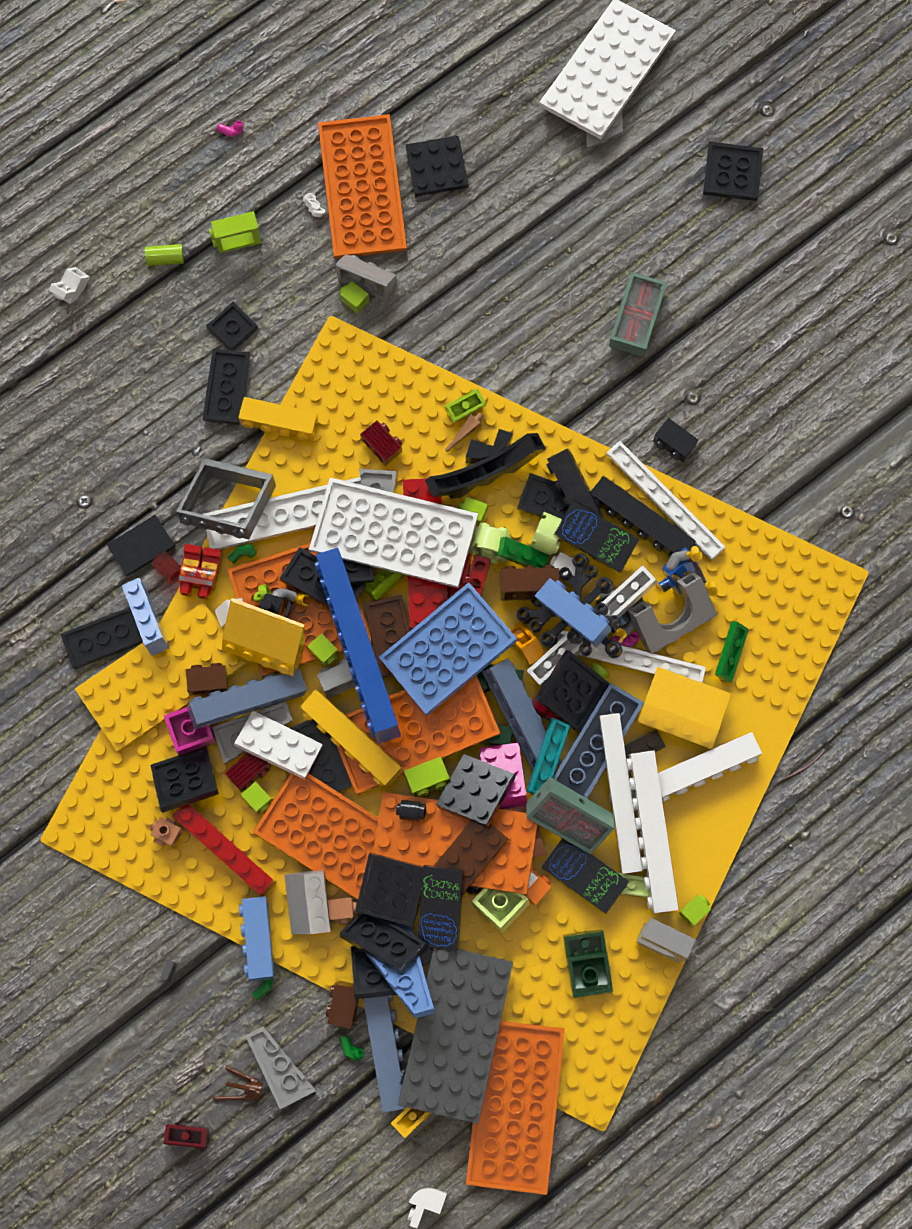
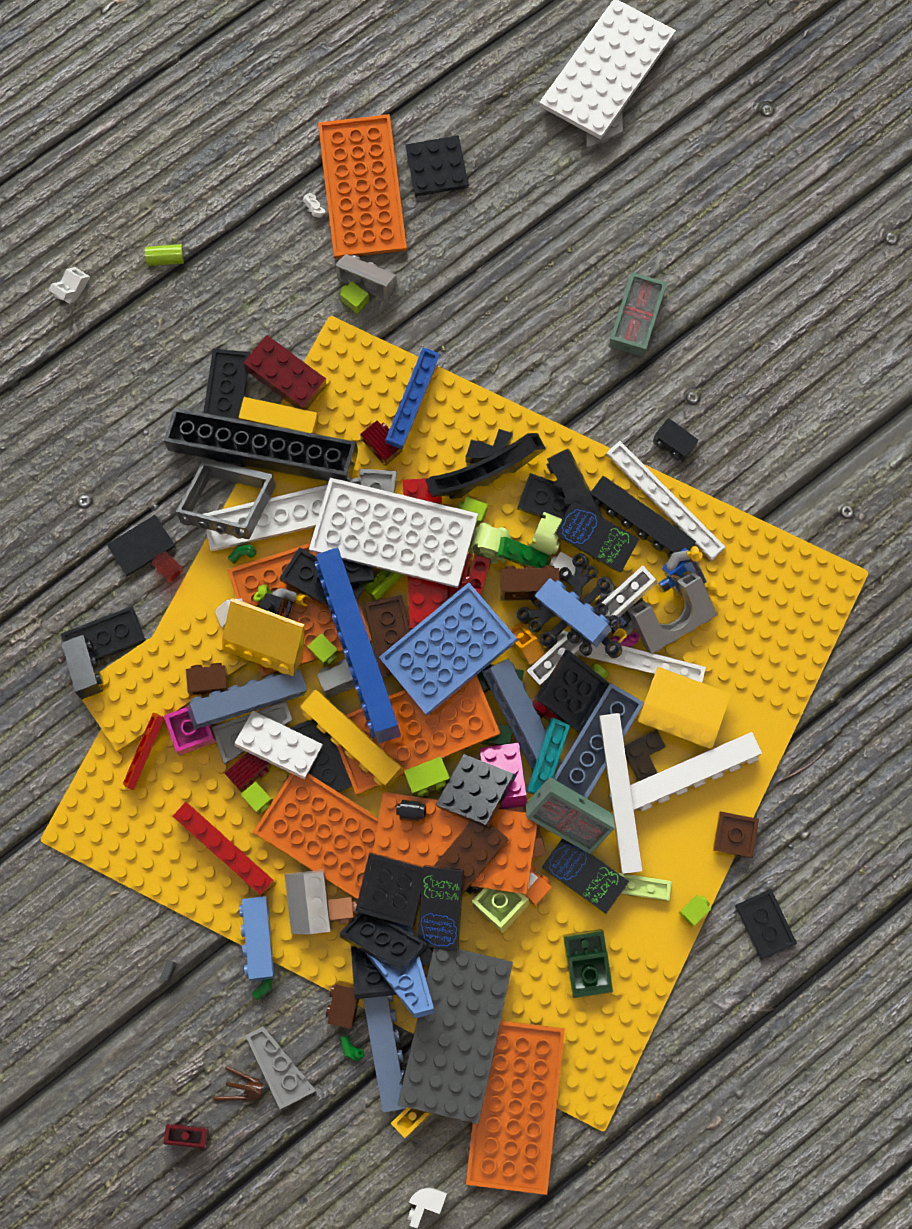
brick [122,578,169,656] -> none
black plate [150,747,219,813] -> none
nougat brick [150,817,183,848] -> none
red hips [178,544,223,600] -> none
black tile [206,302,259,350] -> none
lime window [209,211,262,253] -> none
dark pink arm [216,121,244,137] -> none
lime brick [444,388,487,423] -> none
medium nougat piece [445,412,484,452] -> none
white brick [626,751,678,913] -> none
light grey arch [636,918,697,964] -> none
black plate [703,141,763,201] -> none
green plate [715,621,749,683] -> none
none -> brick [62,635,104,700]
none -> red tile [123,712,165,790]
none -> black brick [164,408,358,482]
none -> dark red brick [243,335,327,410]
none -> blue plate [385,347,440,449]
none -> reddish brown plate [713,811,759,858]
none -> black tile [734,889,797,960]

